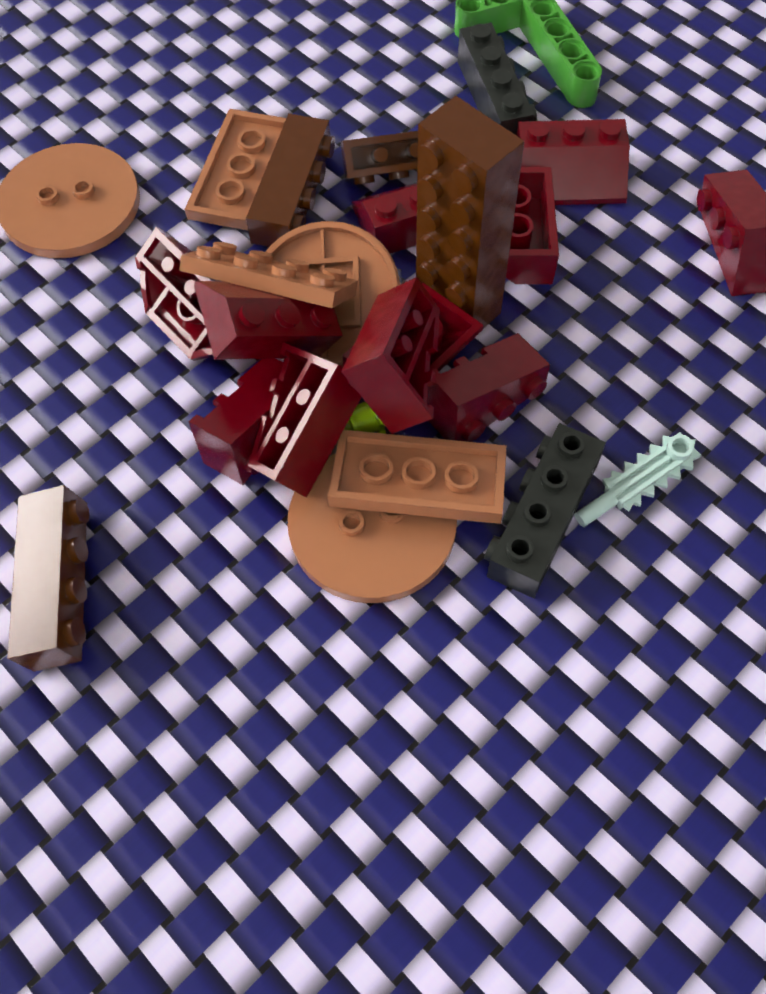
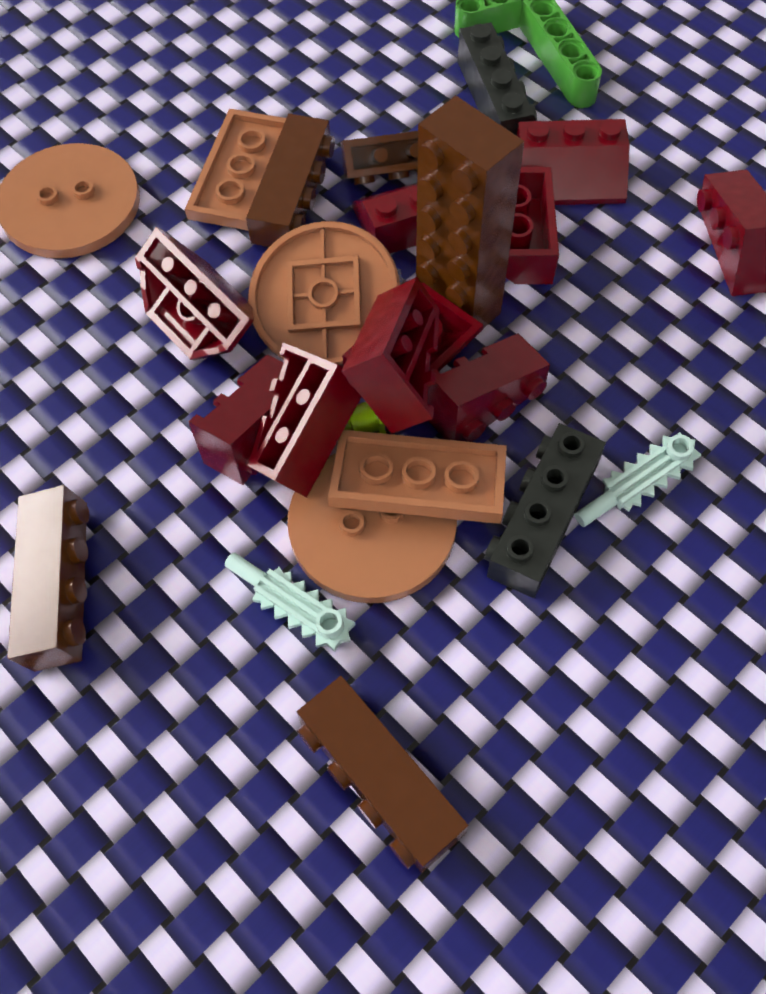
nougat plate [179,242,358,308] -> none
dark red slope [194,281,343,360] -> none
none -> light aqua piece [225,553,356,652]
none -> reddish brown brick [296,676,469,873]

